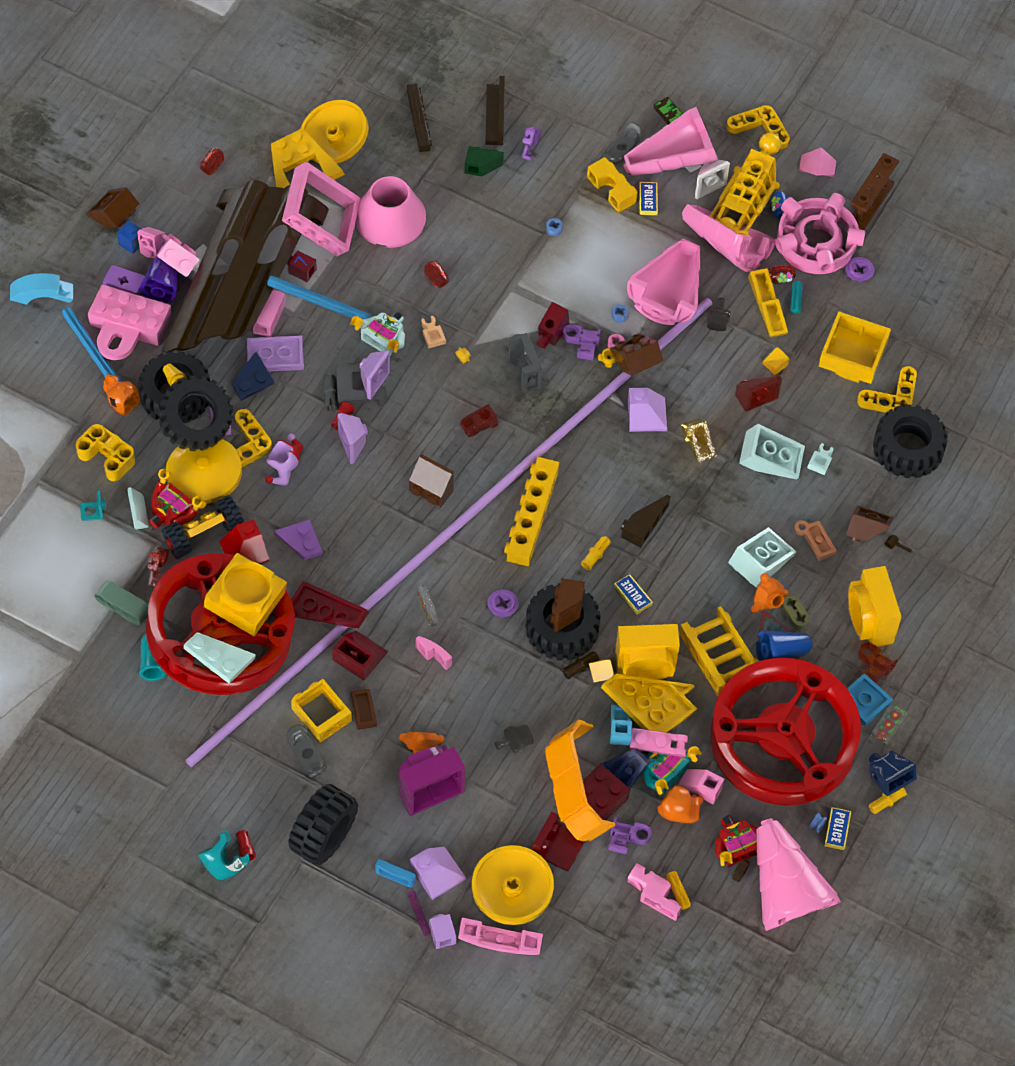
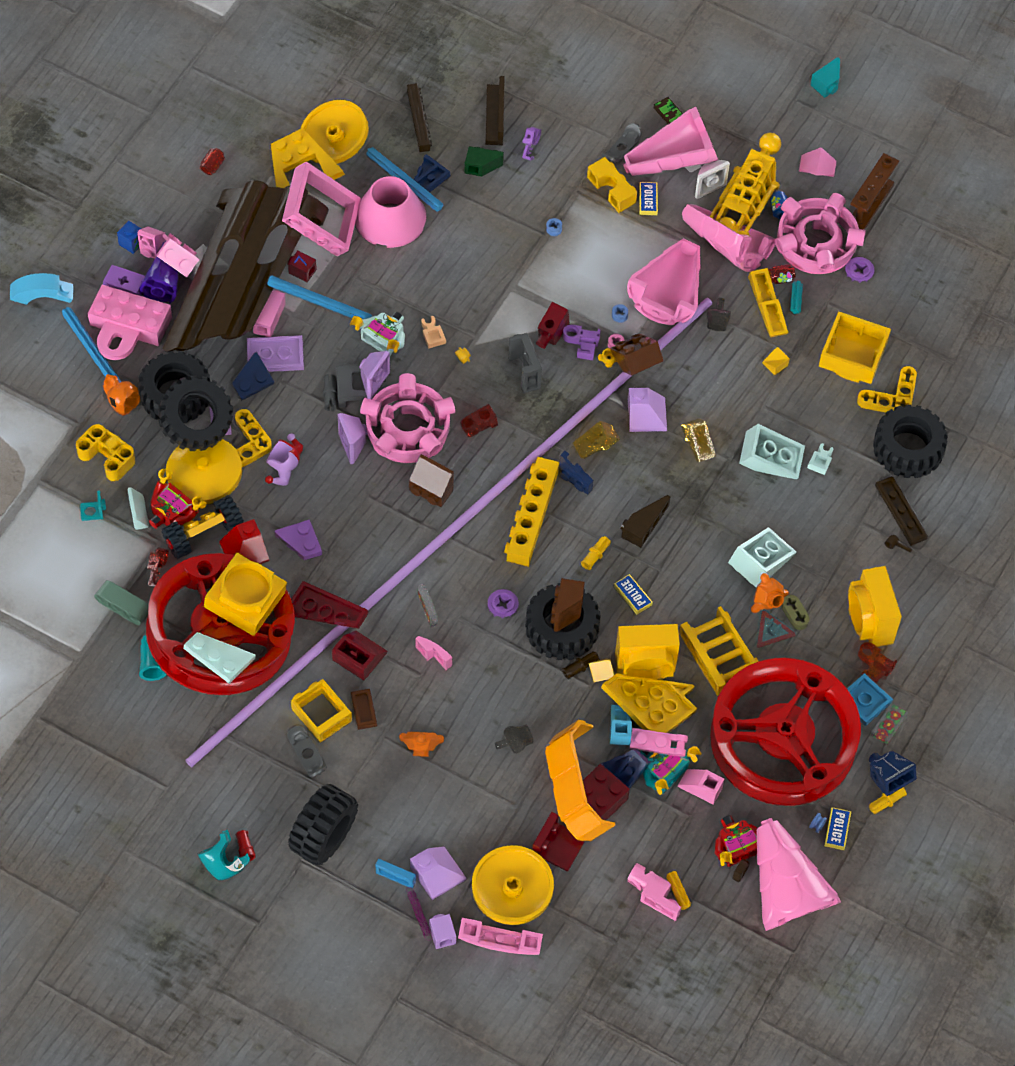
reddish brown slope [86,187,140,229] -> none
yellow cone [163,364,186,386] -> none
red pin [331,402,355,430] -> none
magenta container [398,745,465,816] -> none
clear red brick [423,261,449,288] -> none
medium lavender piece [608,817,652,855] -> none
orange piece [657,786,704,823] -> none
yellow beam [726,105,790,150] -> none
clear red slope [735,376,782,412] -> none
blue cone [756,630,813,661] -> none
nougat hinge [794,520,837,561] -> none
reddish brown slope [846,506,894,542] -> none
none -> bright pink piece [360,373,455,463]
none -> dark azure axle [366,147,443,212]
none -> dark blue wing [413,154,451,193]
none -> dark blue wing [558,450,594,495]
none -> clear yellow arch [573,421,620,459]
none -> teal slope [811,57,840,98]
none -> dark brown tile [875,476,928,546]

